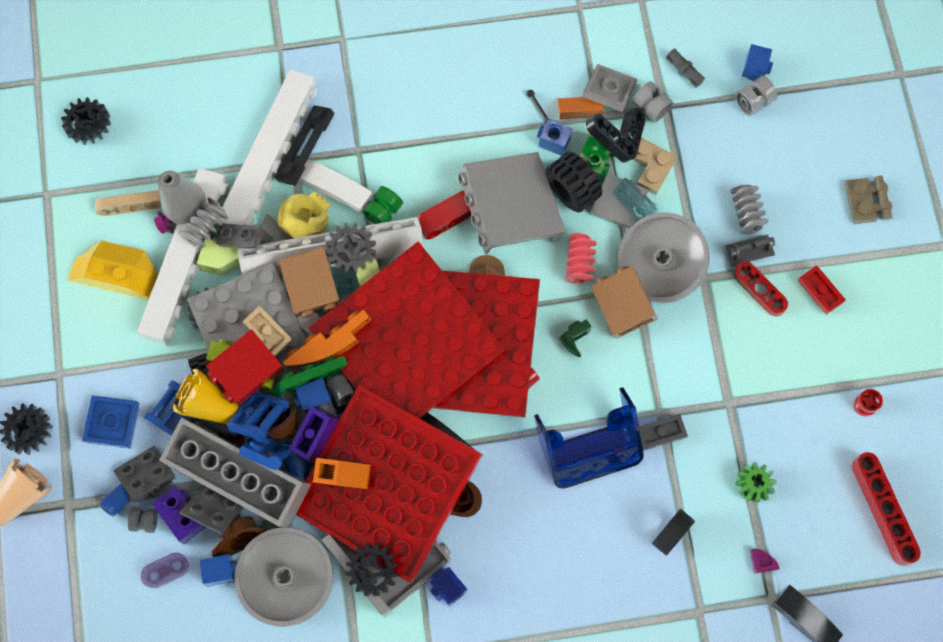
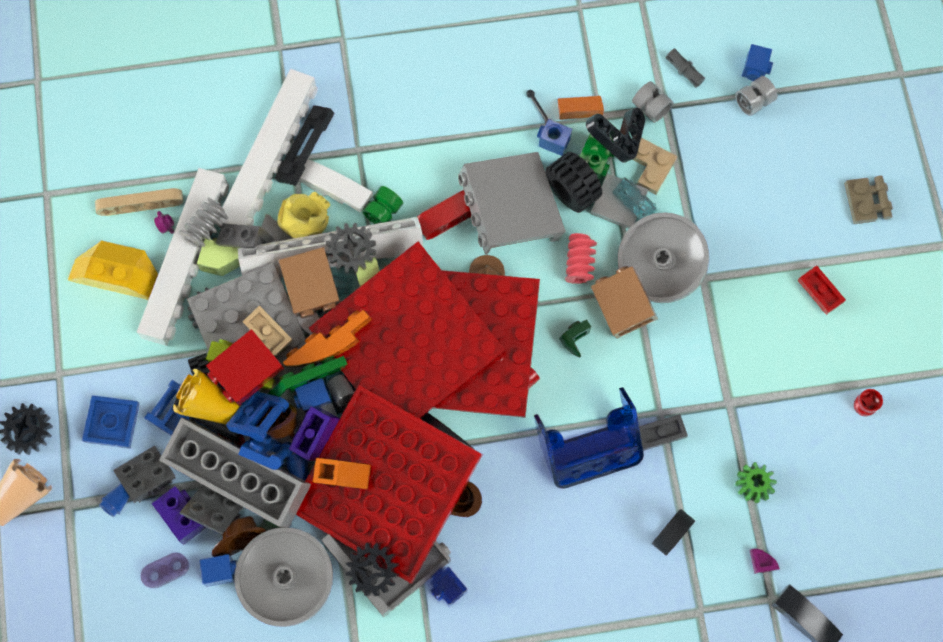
black gear [61,97,111,145] -> none
dark grey wheel [128,507,158,533] -> none
light grey cone [157,170,206,224] -> none
light grey tile [582,64,638,113] -> none
dark grey hinge [725,234,775,266] -> none
light grey piece [730,185,769,234] -> none
red beam [734,261,788,317] -> none
red beam [852,452,921,566] -> none

